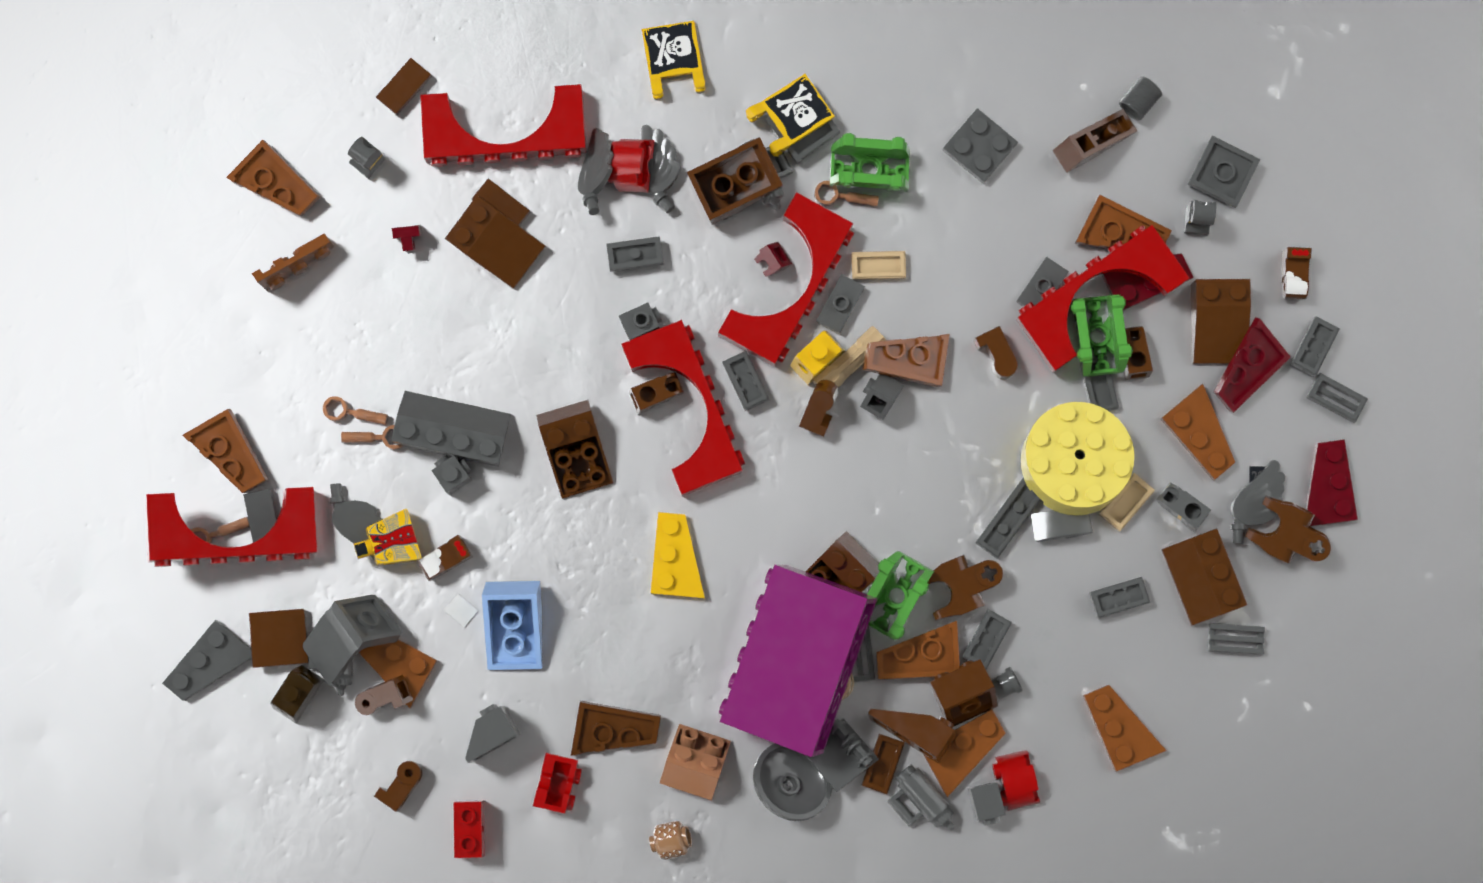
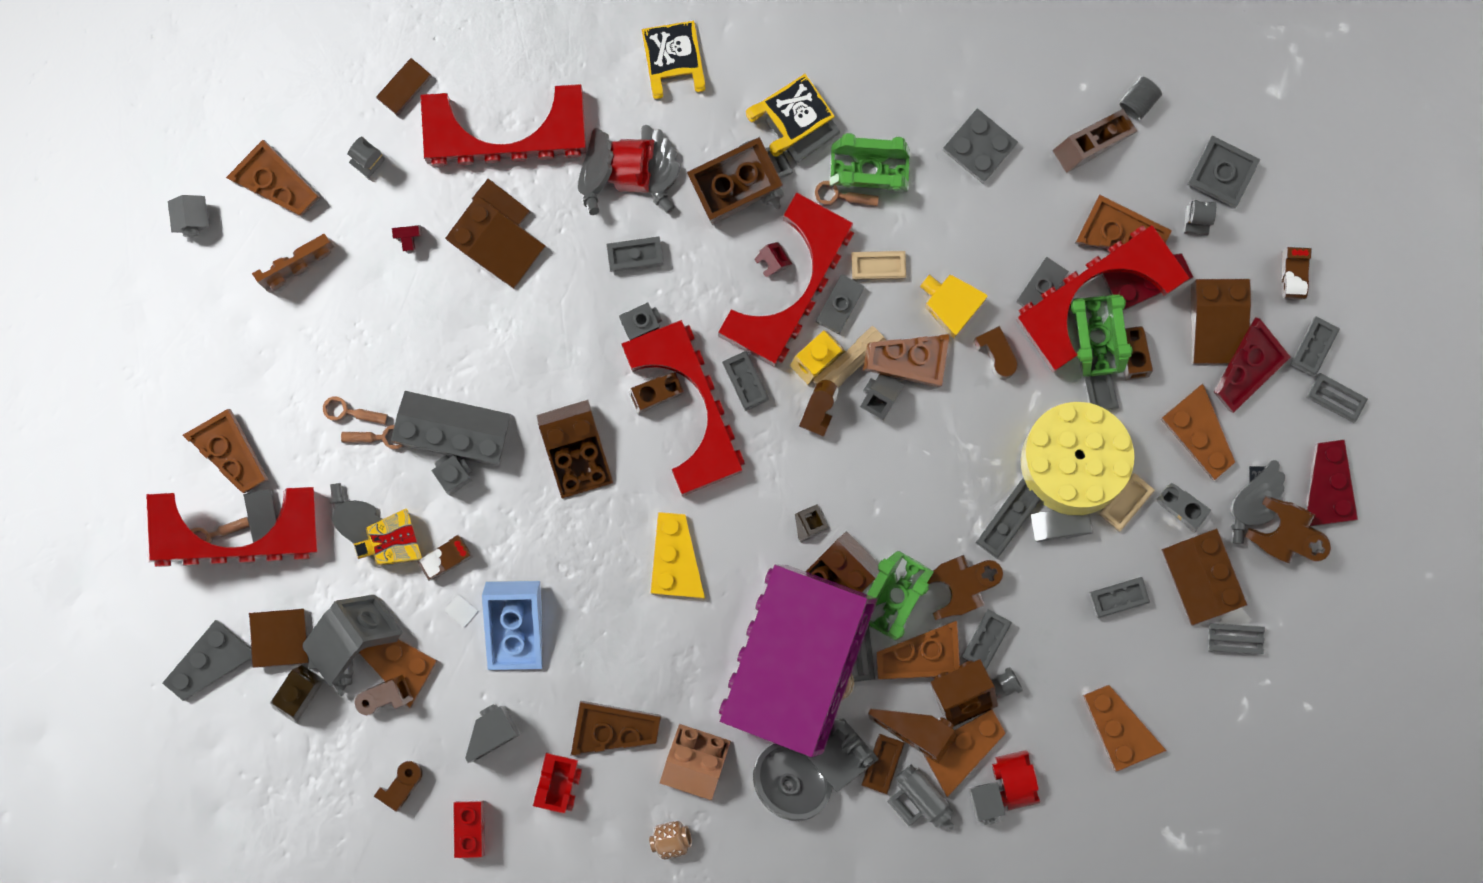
none -> dark grey brick [167,195,209,237]
none -> dark brown slope [795,504,829,542]
none -> yellow torso [920,274,988,339]

